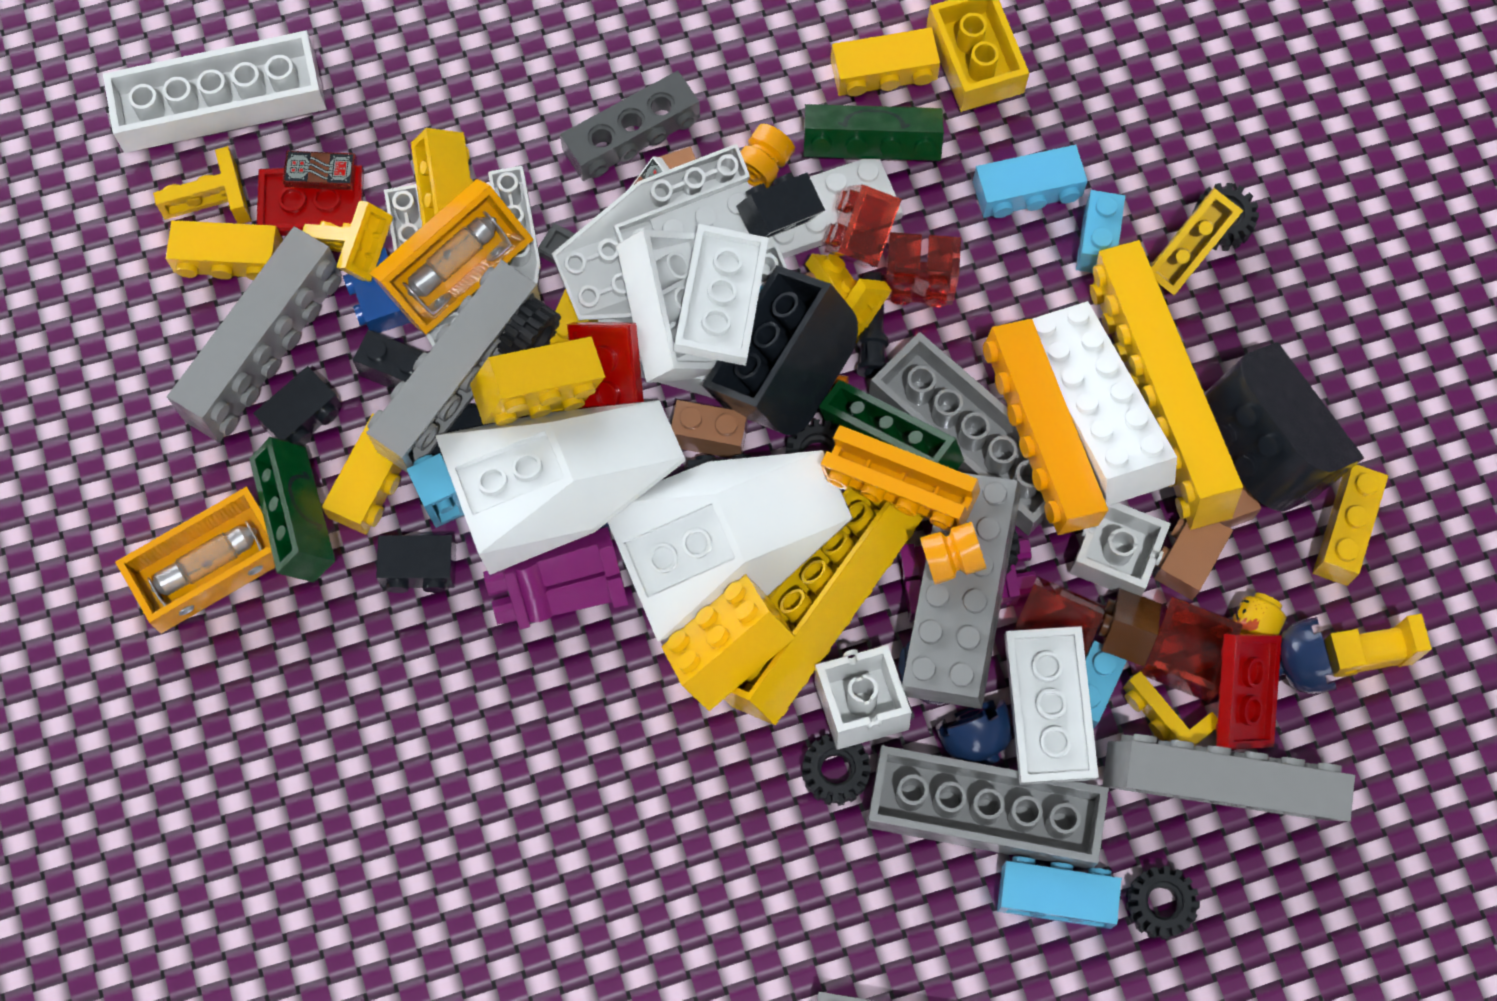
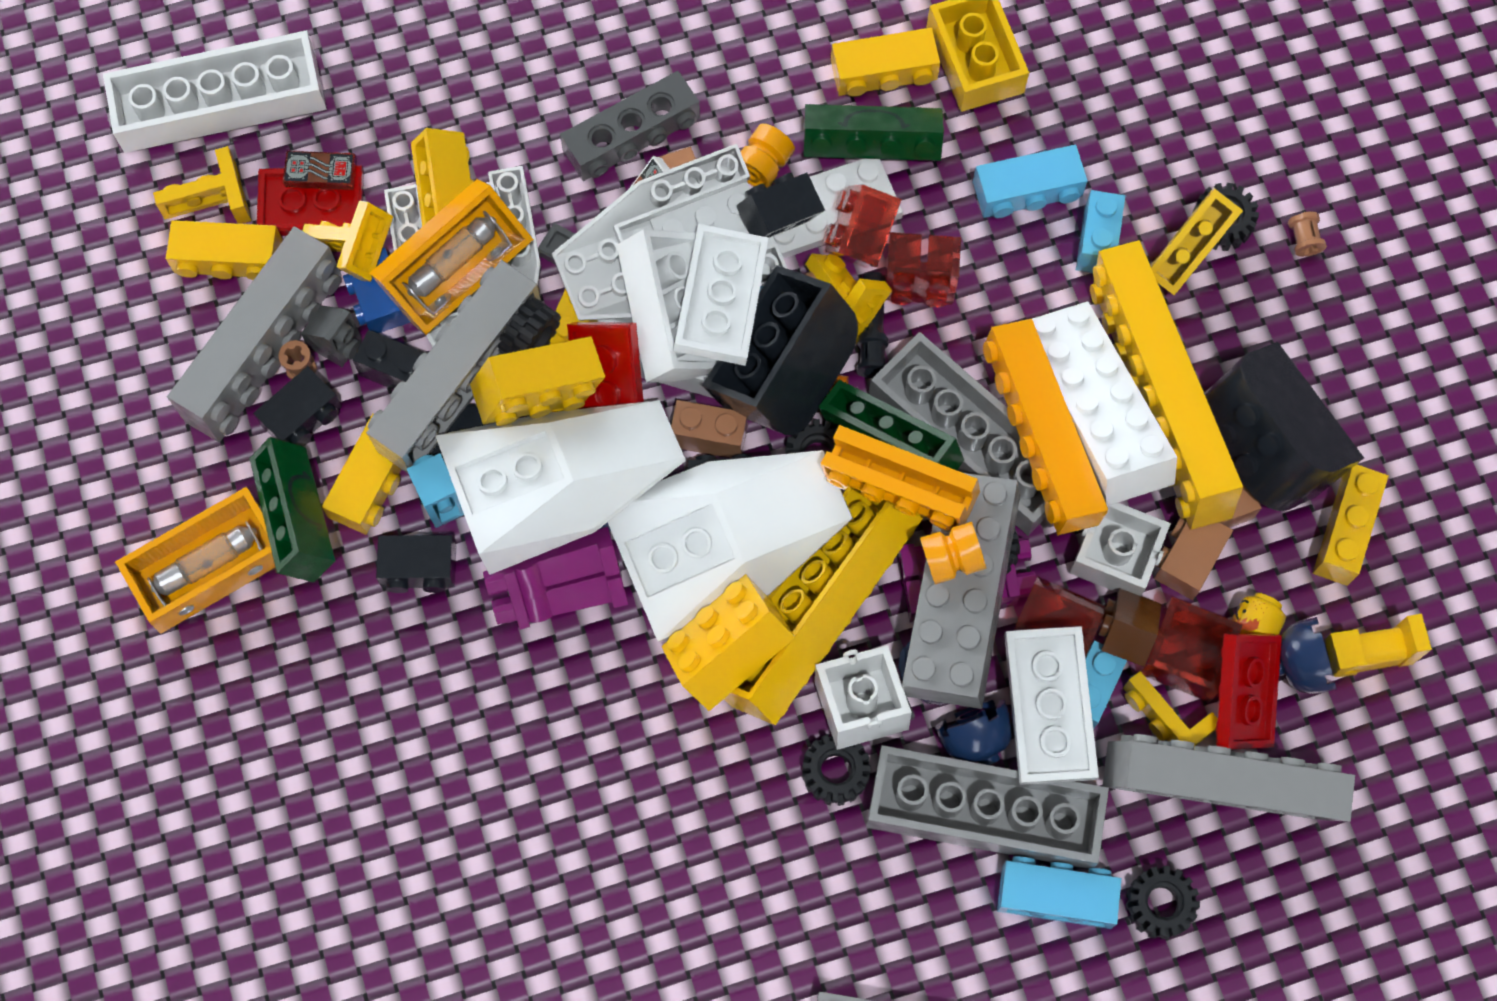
none -> nougat bush [278,340,317,380]
none -> dark grey slope [301,306,362,367]
none -> nougat bush [1288,212,1327,257]

